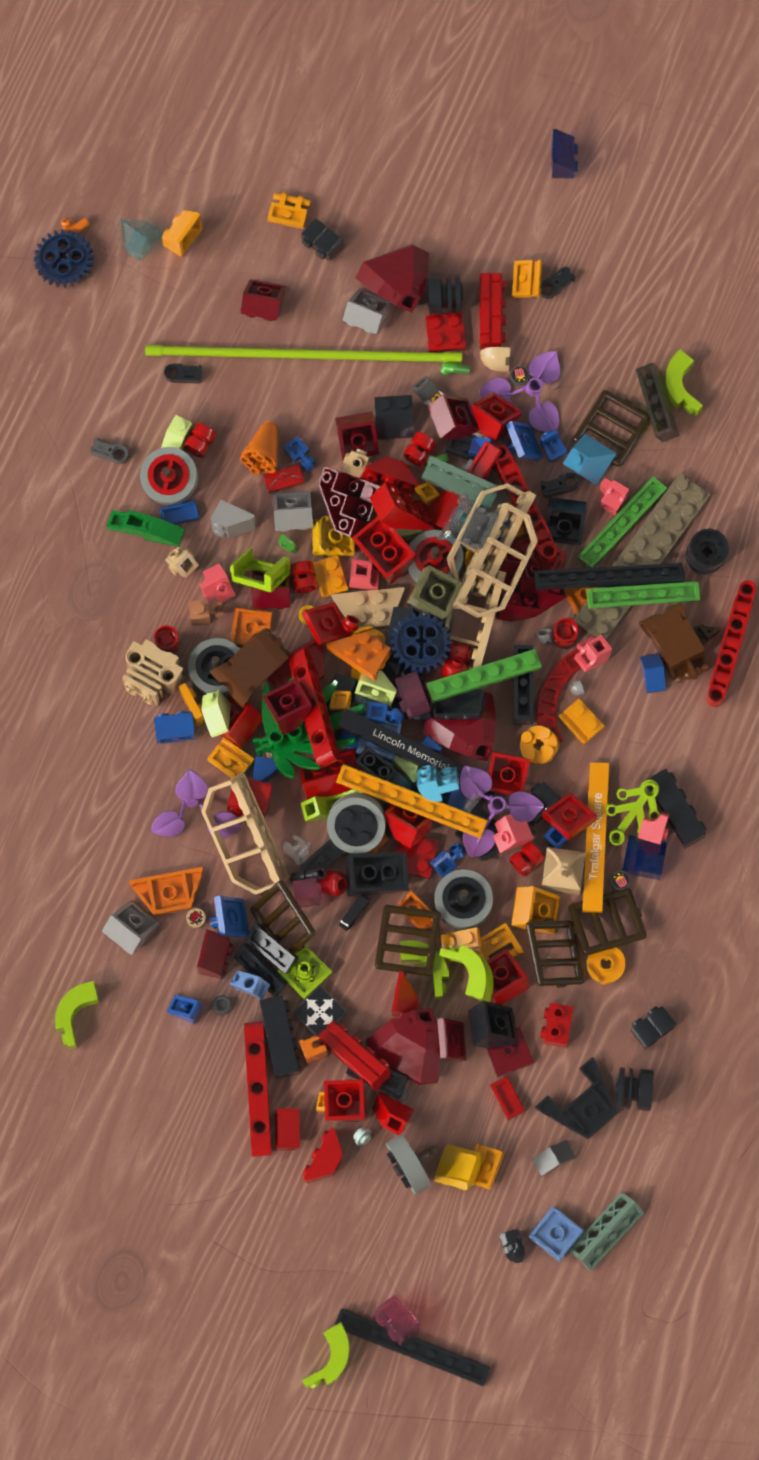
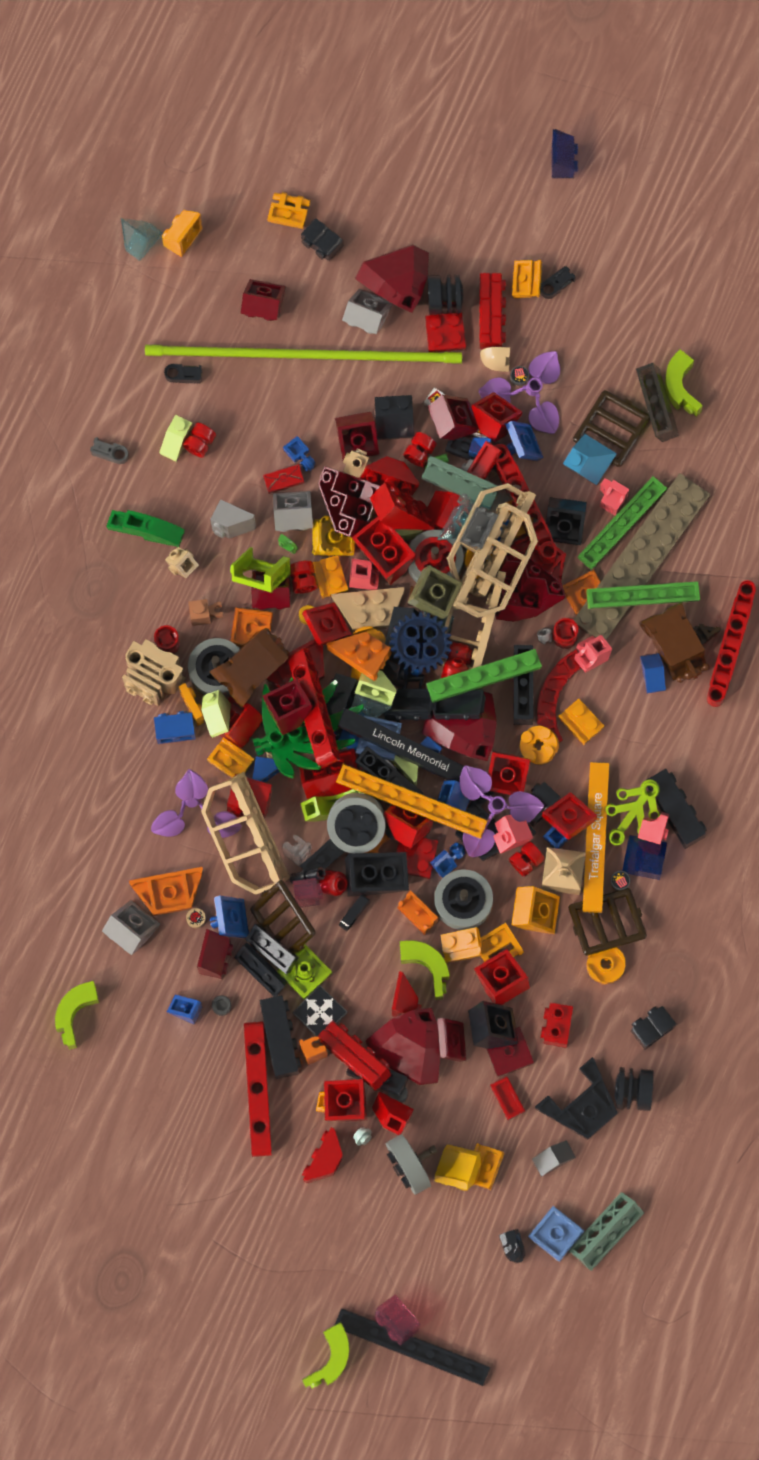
dark blue gear [34,229,94,288] -> none
orange arm [61,217,90,233] -> none
wheel [140,447,198,506] -> none
blue tile [159,500,200,525] -> none
coral brick [200,564,235,603] -> none
medium blue leg [230,970,270,1000] -> none
orange cone [240,421,278,475] -> none
red hinge [275,1108,300,1151] -> none
light orange tile [329,691,352,711] -> none
red plate [342,615,360,632] -> none
blue plate [366,702,404,724] -> none
dark brown bar [374,905,441,976] -> none
clear pink brick [395,671,431,719] -> none
dark grey slope [411,376,438,402] -> none
light orange slope [415,482,440,506] -> none
medium azure brick [417,765,459,802] -> none
lime arch [439,945,494,1002] -> none
bright green arm [441,362,470,375] -> none
clear tile [463,792,482,813] -> none
dark brown bar [526,918,584,988] -> none
black tile [533,563,685,590] -> none
blue bracket [540,430,568,462] -> none
black piece [541,472,579,498] -> none
light grey hinge [570,679,585,695] -> none
black wheel [685,528,729,575] -> none

